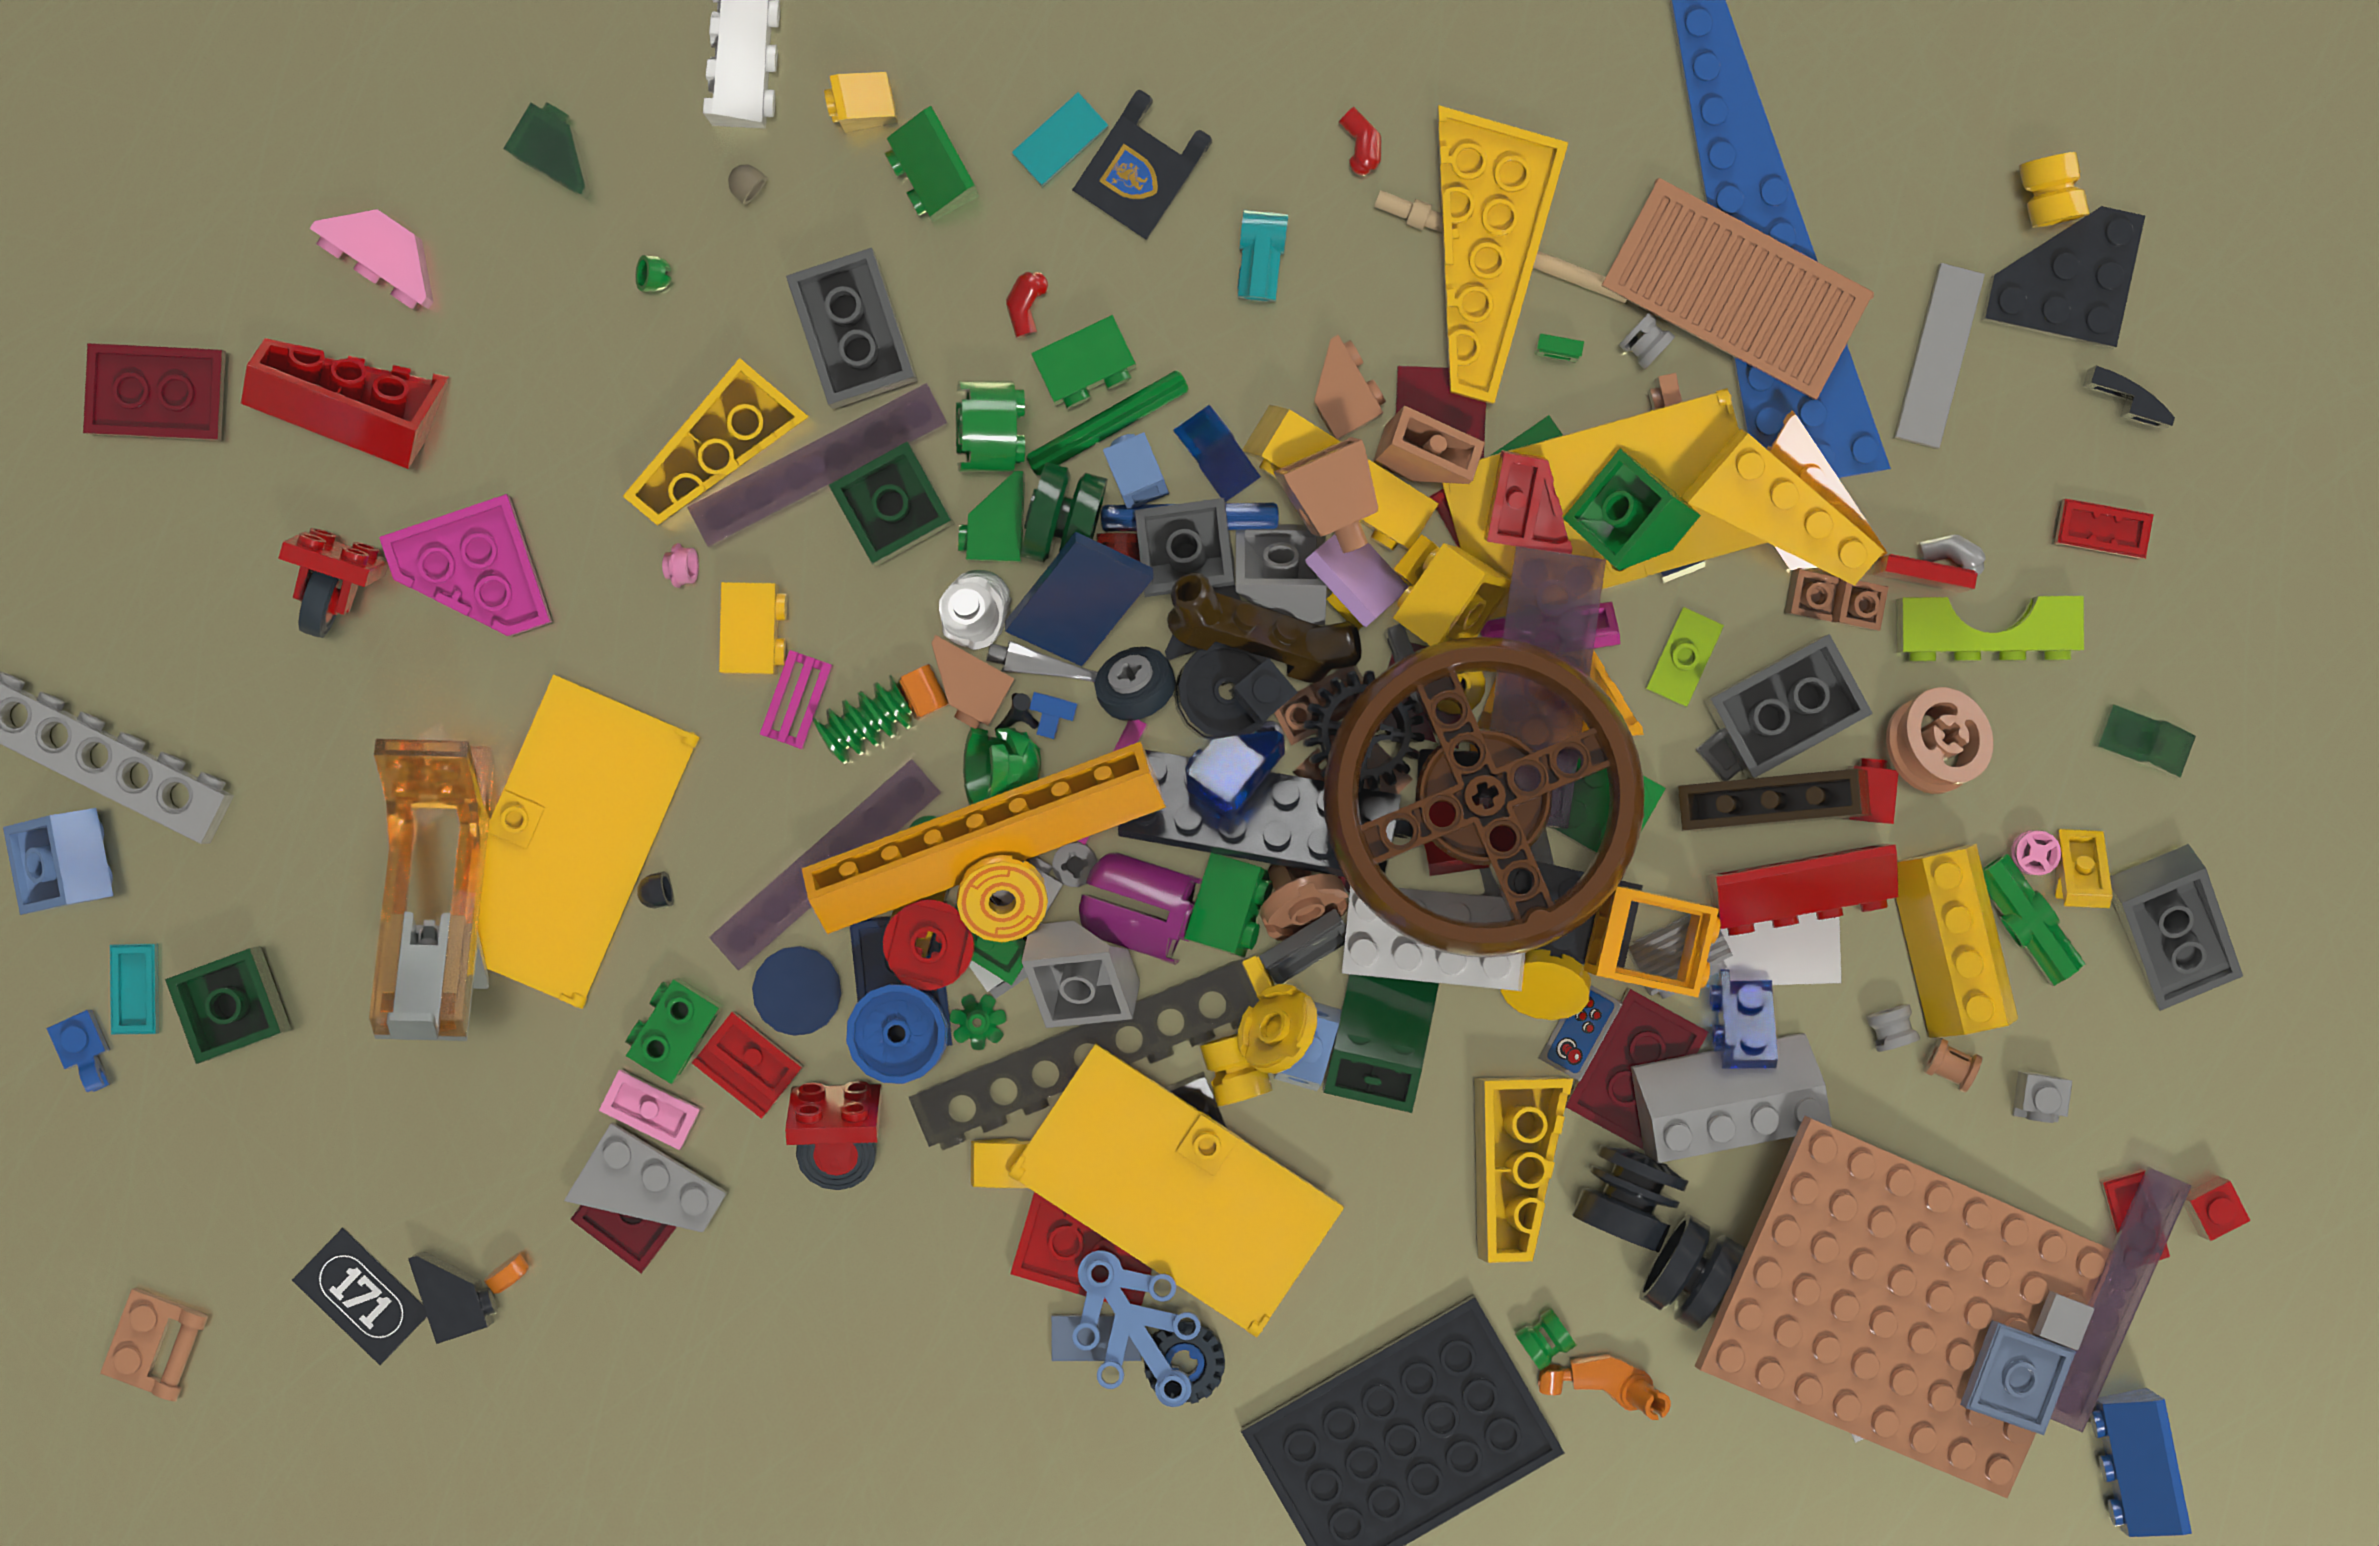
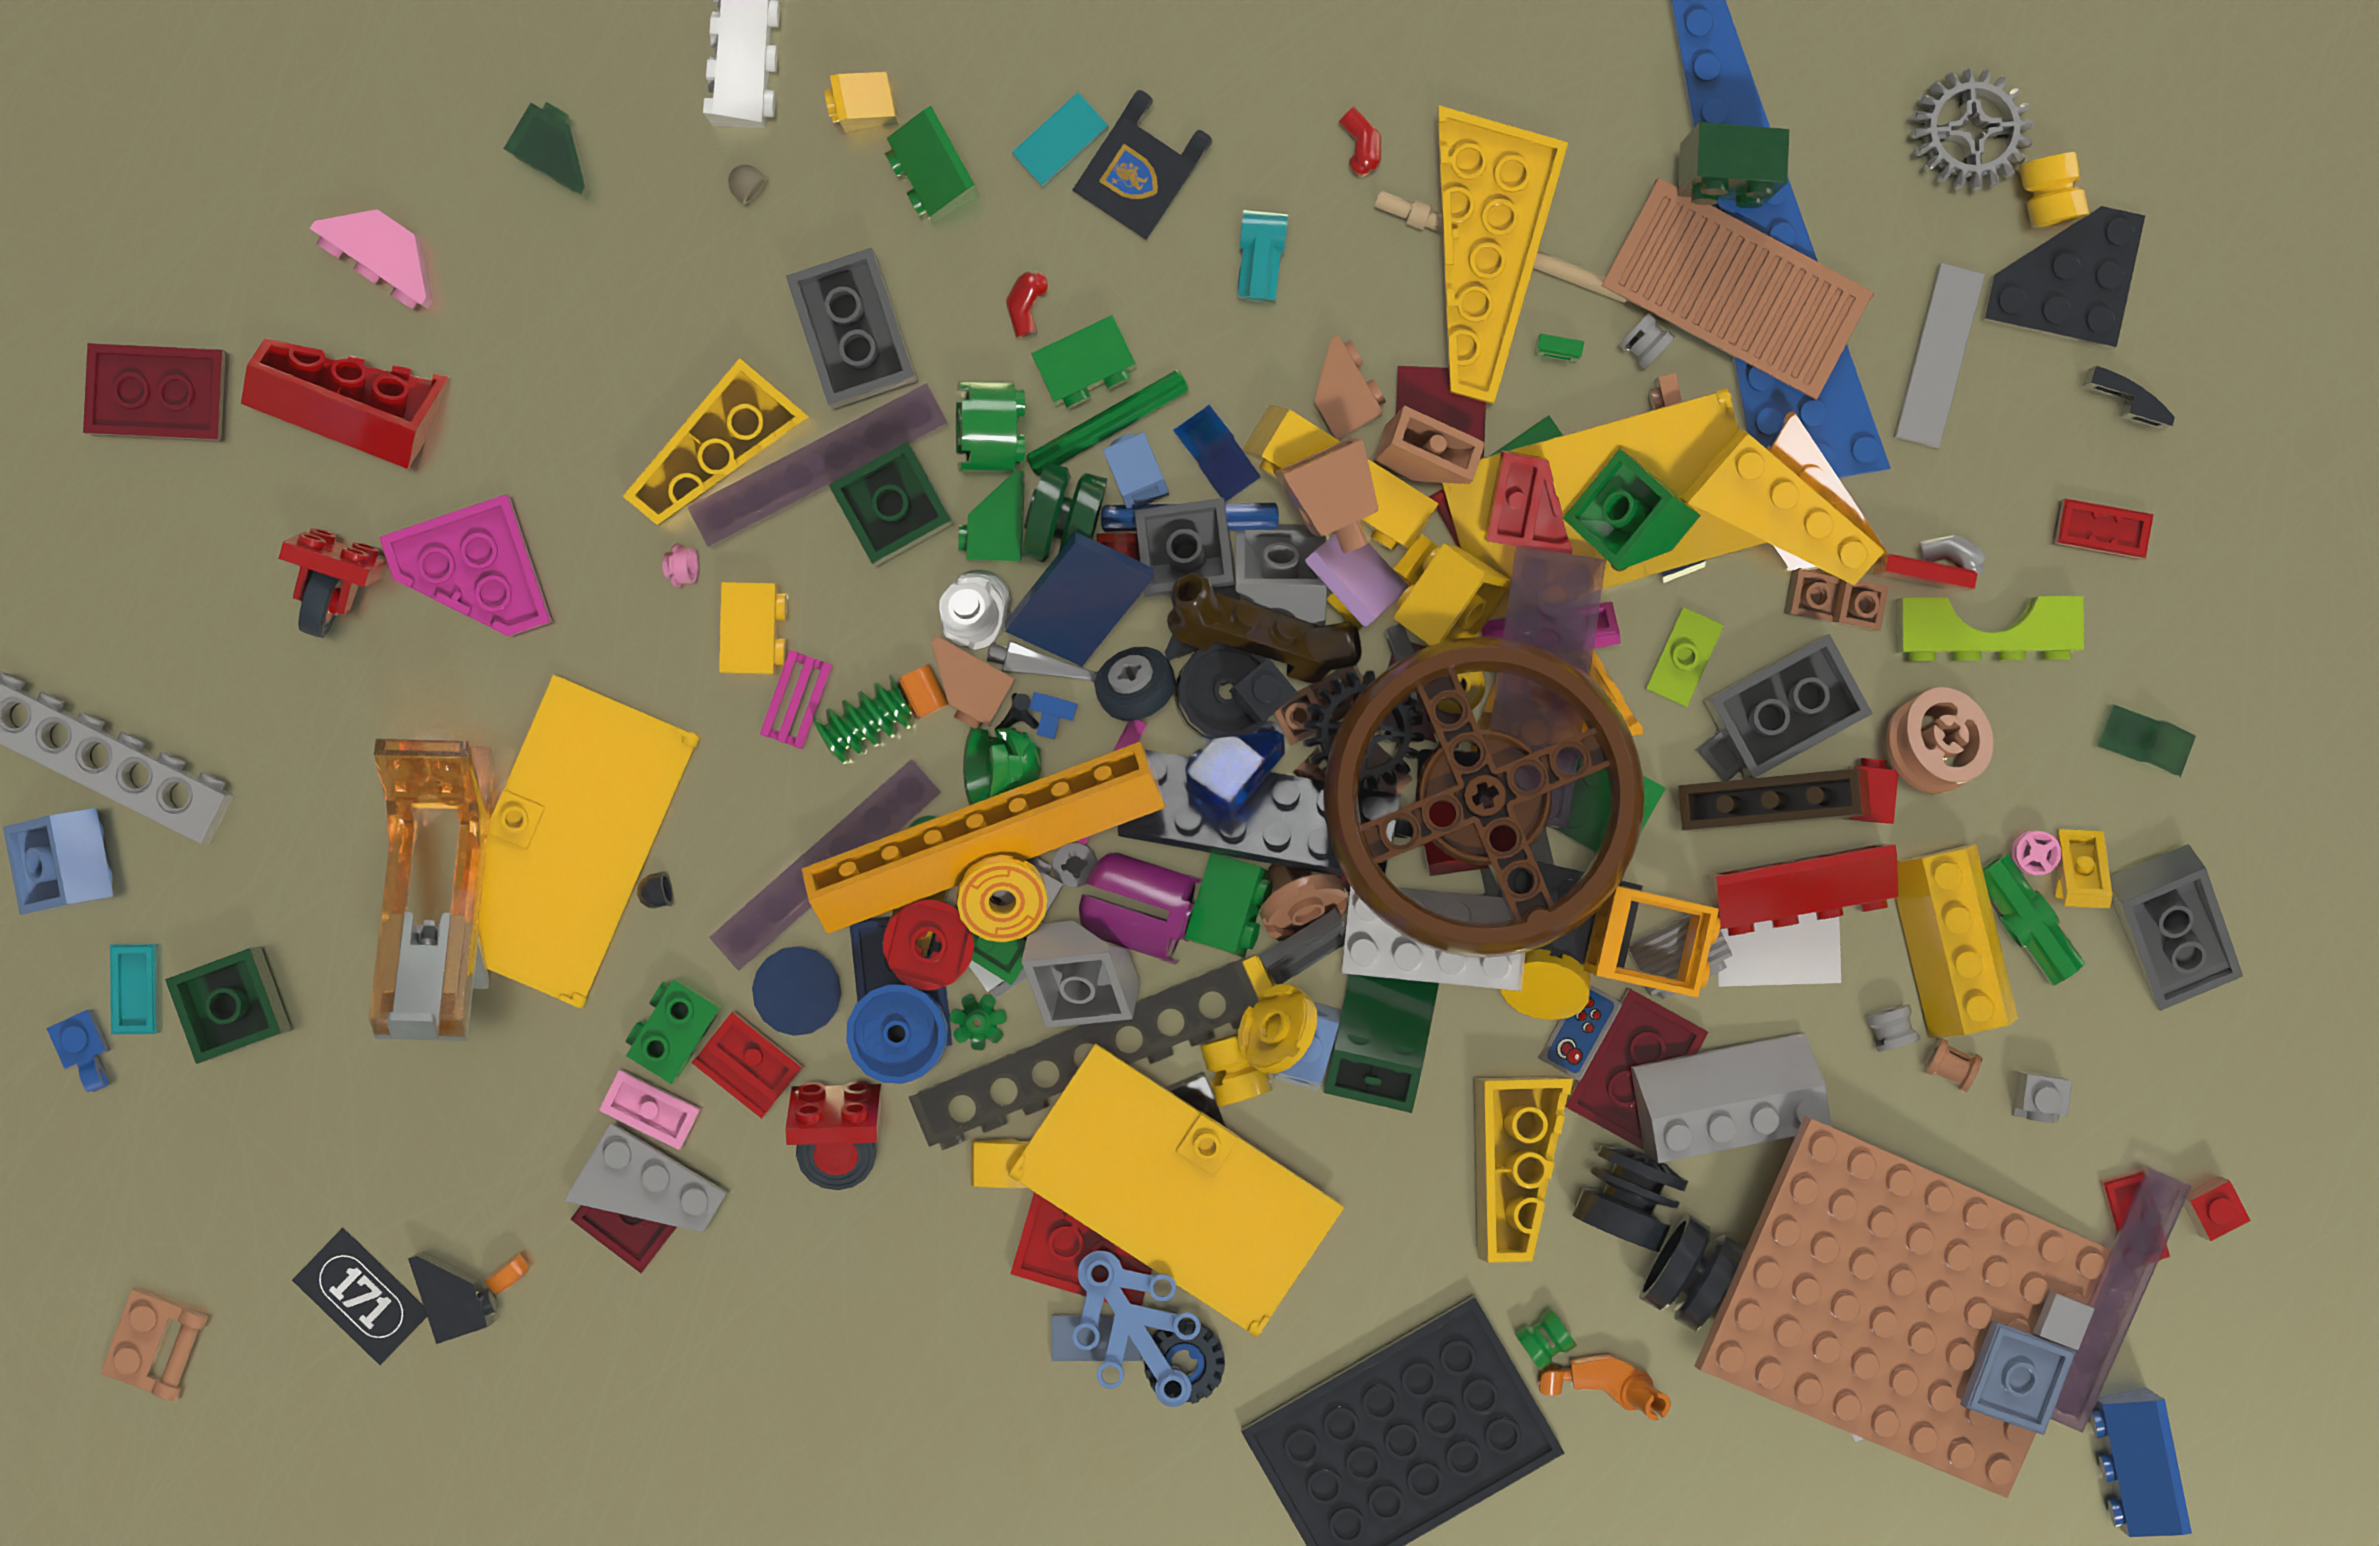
green hinge [636,255,672,292] -> none
clear blue bracket [1709,969,1778,1069] -> none
none -> dark green brick [1678,122,1790,208]
none -> light grey gear [1910,68,2034,191]

